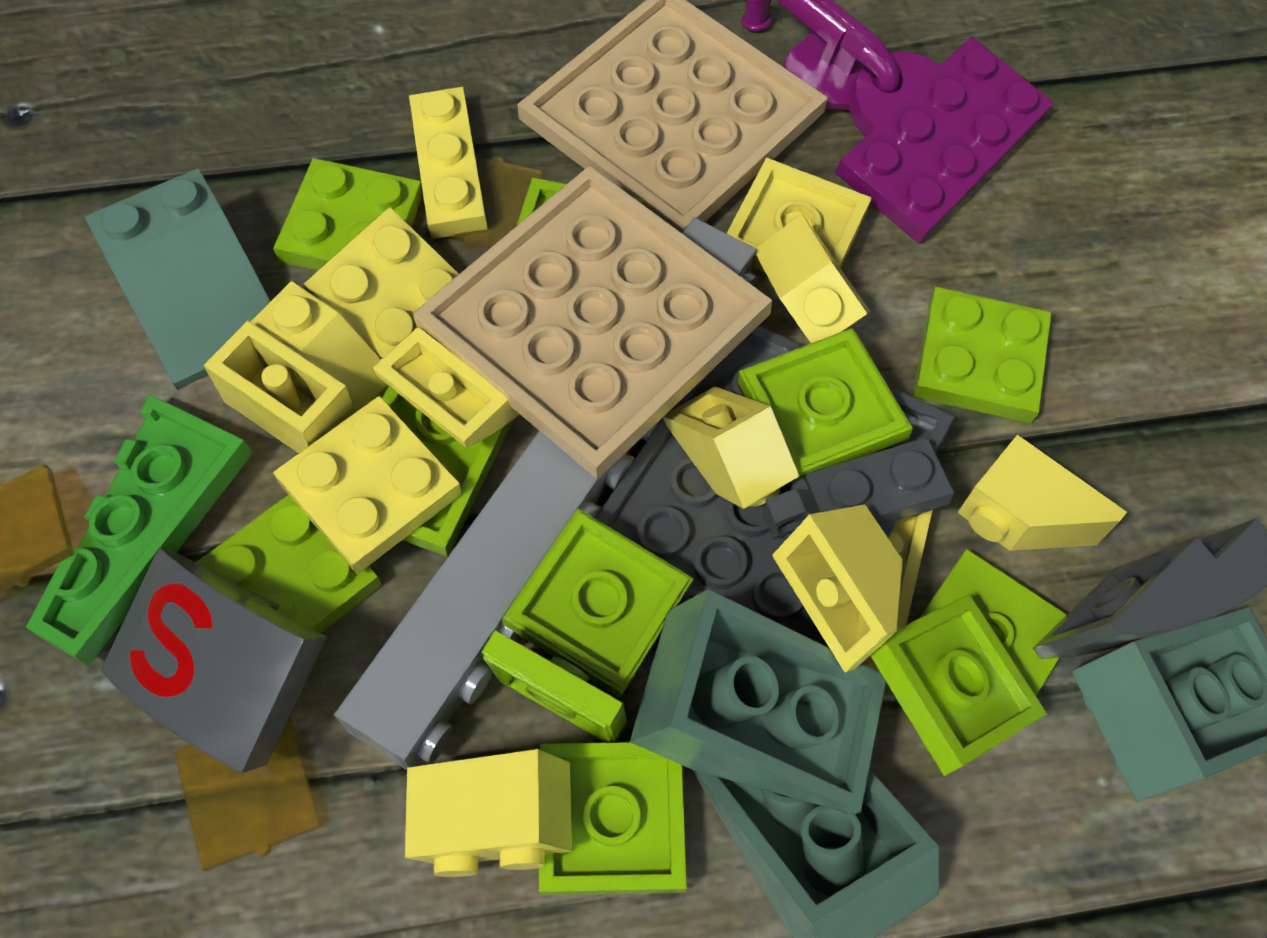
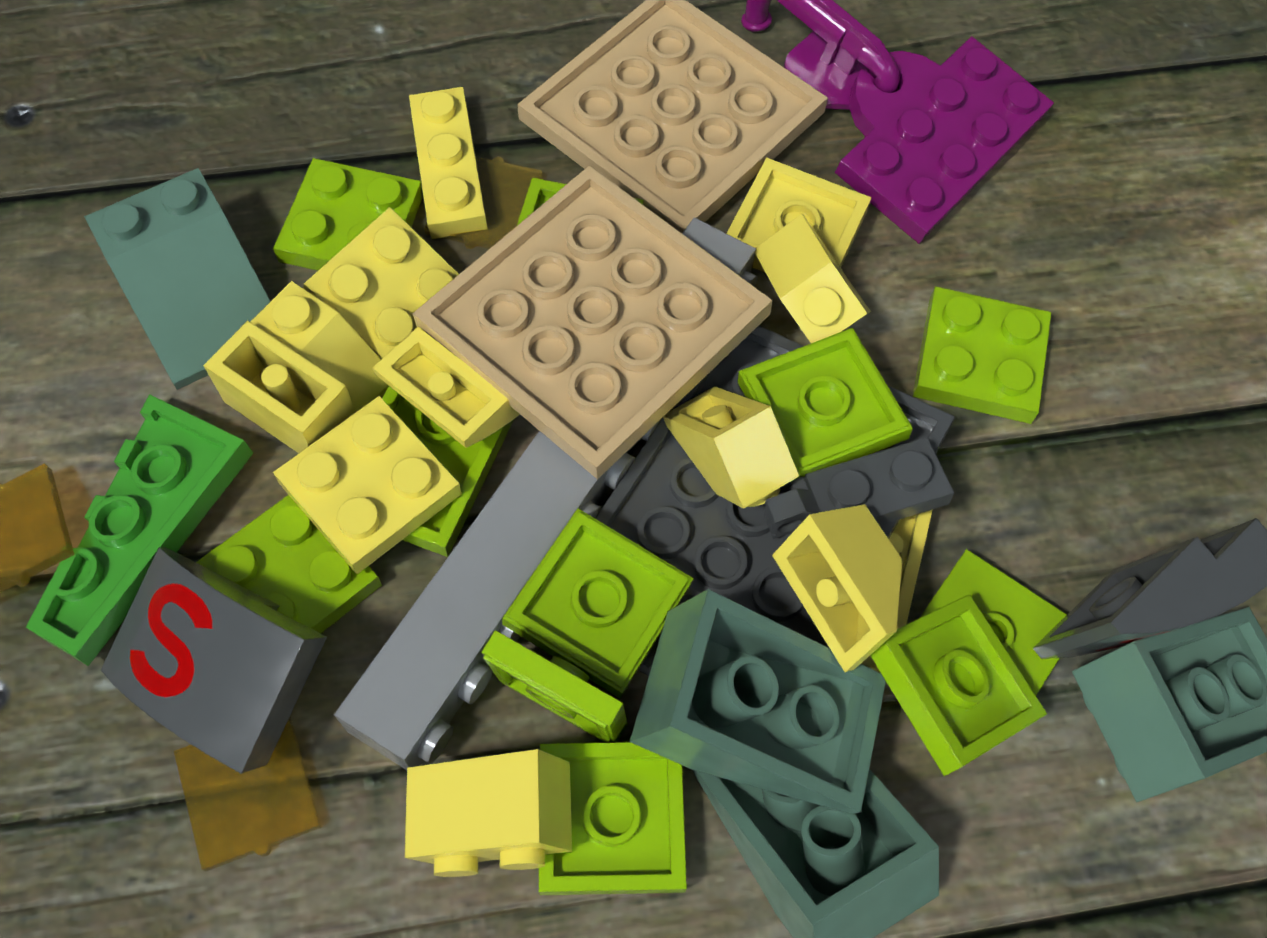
light yellow slope [958,435,1127,551] -> none

